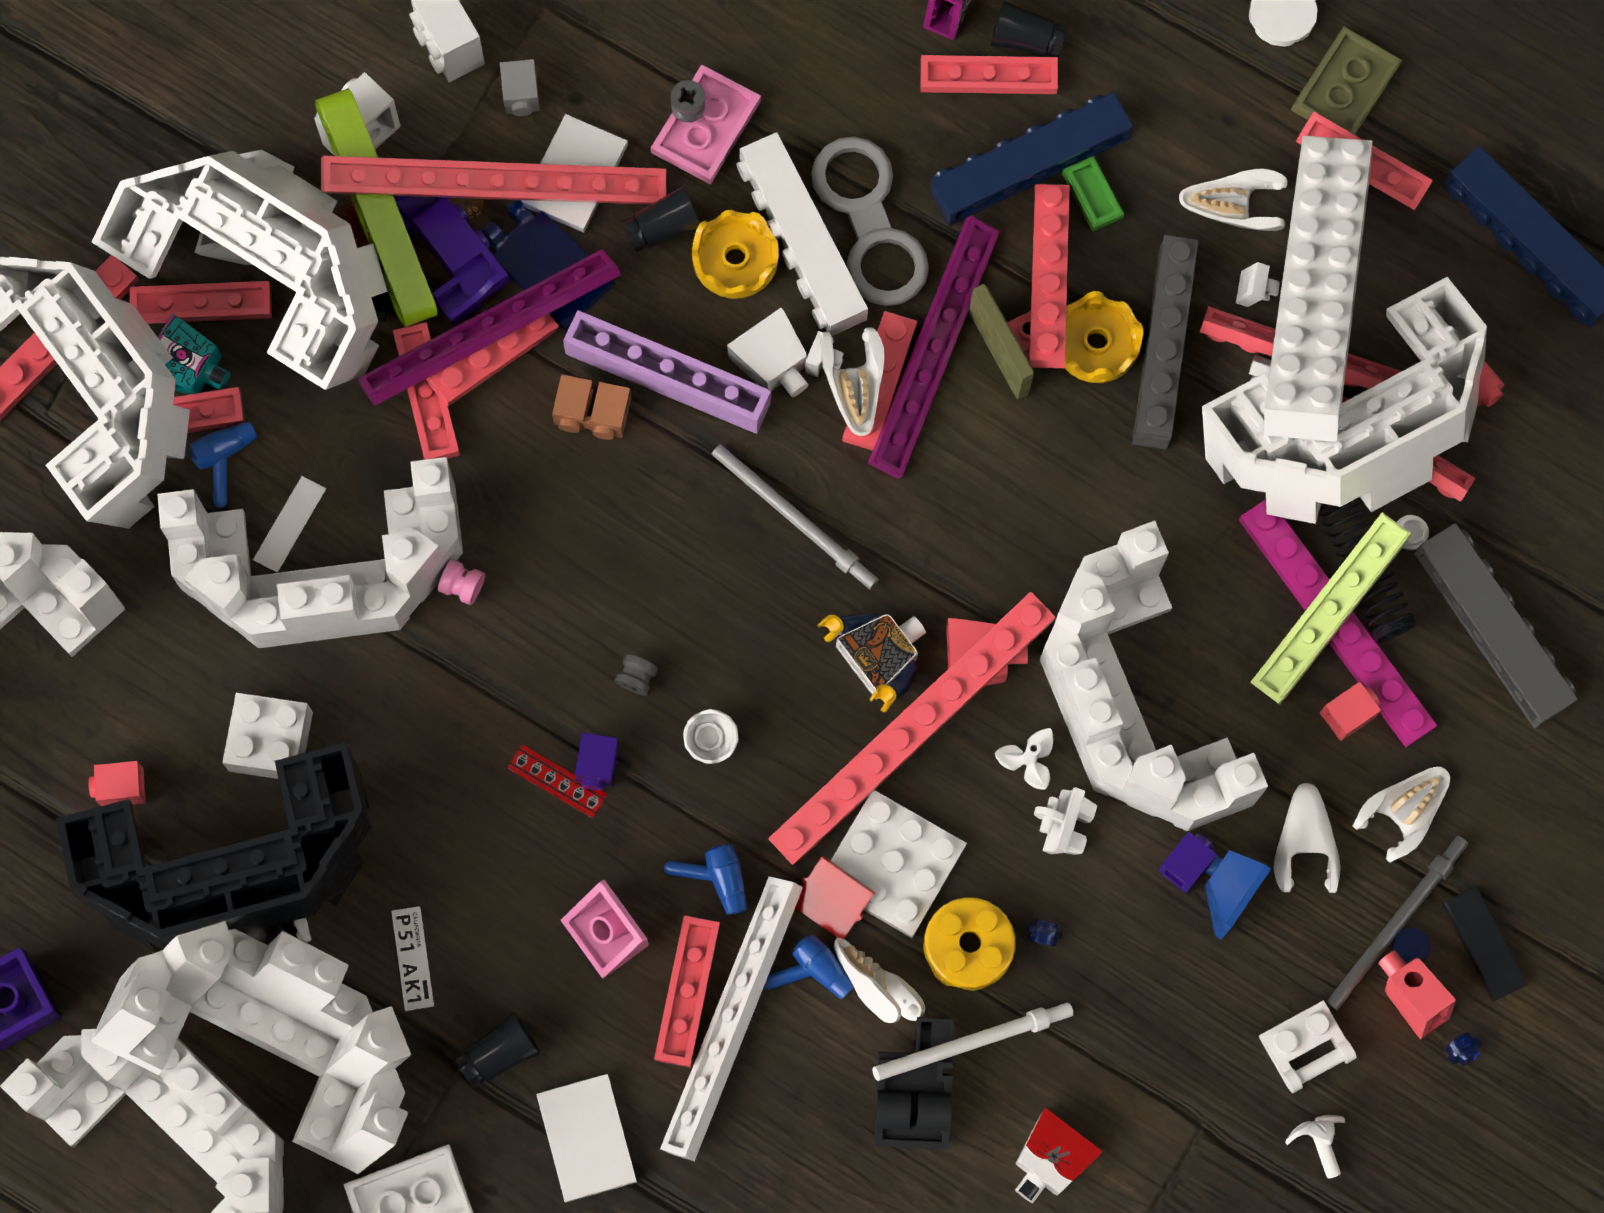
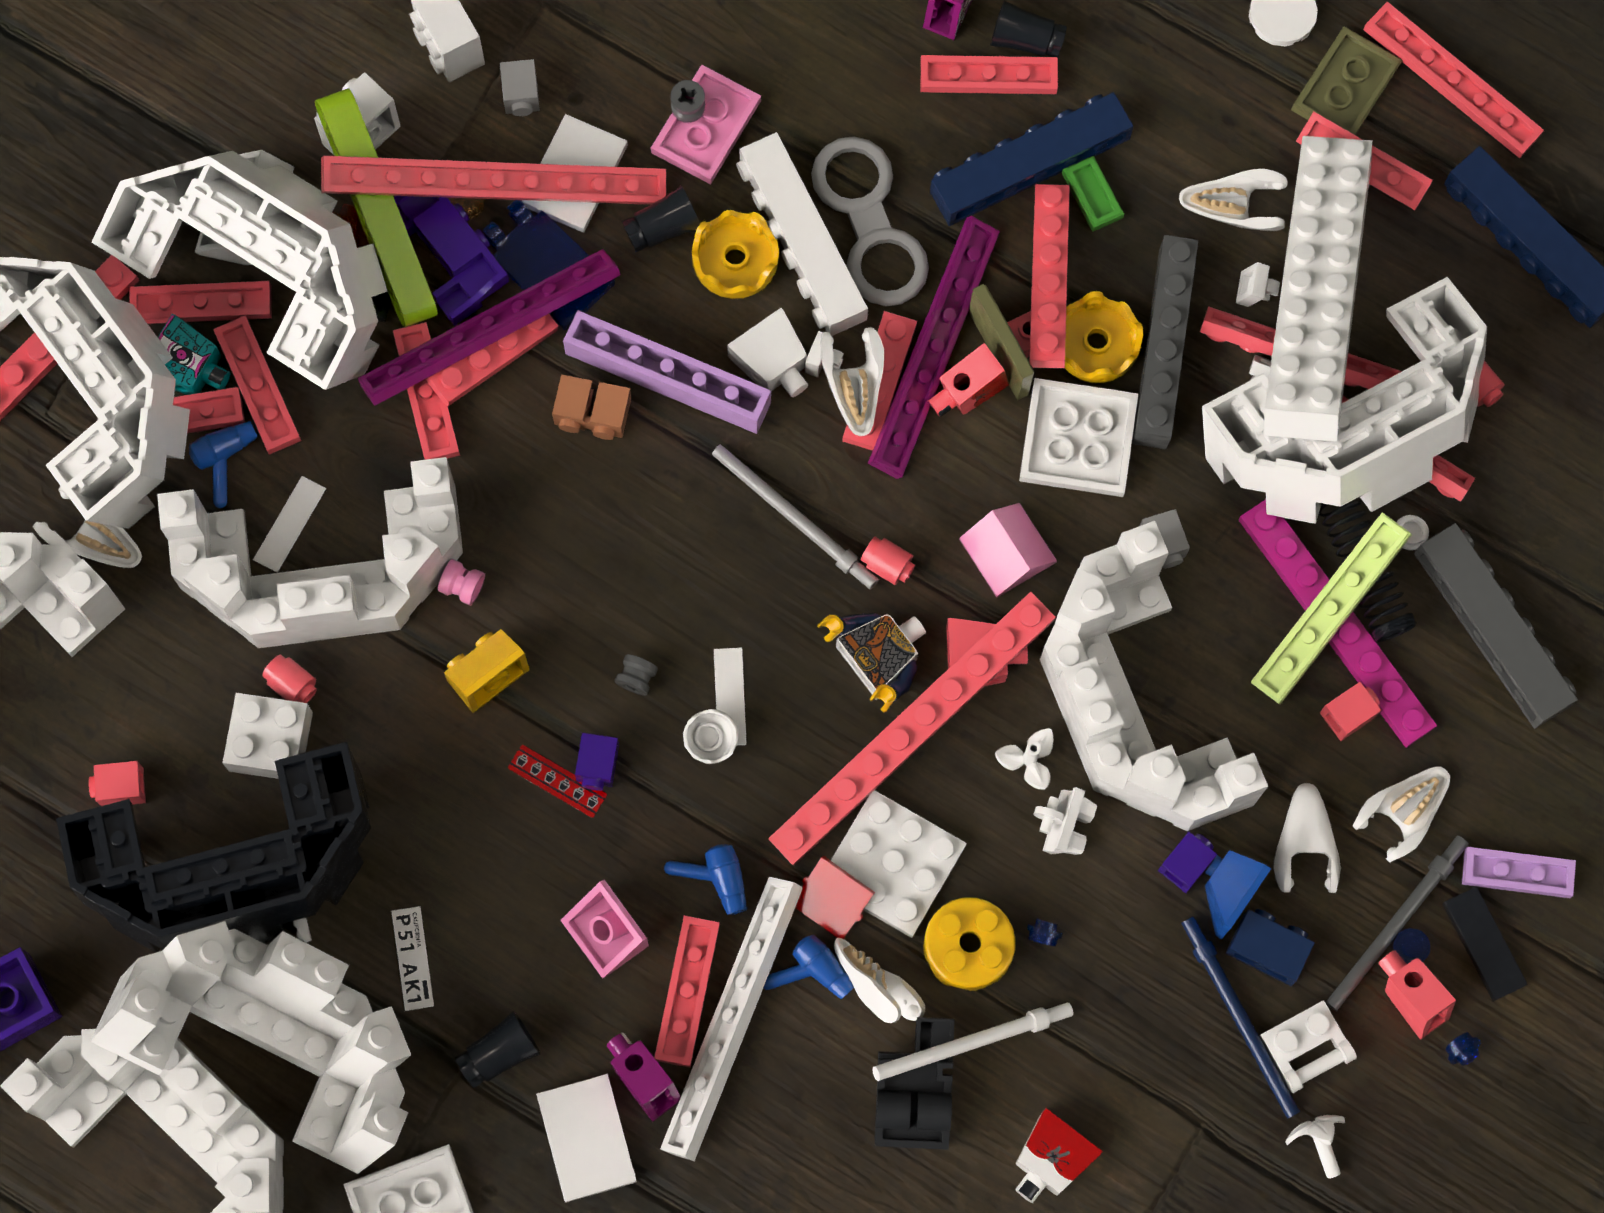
none -> white animal [33,486,142,568]
none -> coral plate [213,315,301,455]
none -> coral brick [262,654,317,703]
none -> yellow slope [444,629,529,713]
none -> magenta torso [607,1033,681,1122]
none -> white sticker [714,648,746,746]
none -> coral brick [860,536,916,585]
none -> coral torso [928,343,1009,417]
none -> bright pink slope [959,503,1057,598]
none -> white plate [1019,378,1138,497]
none -> light grey brick [1140,509,1190,569]
none -> dark blue bar [1181,917,1300,1119]
none -> dark blue brick [1225,909,1315,986]
none -> coral plate [1363,2,1544,159]
none -> lavender plate [1462,847,1576,898]

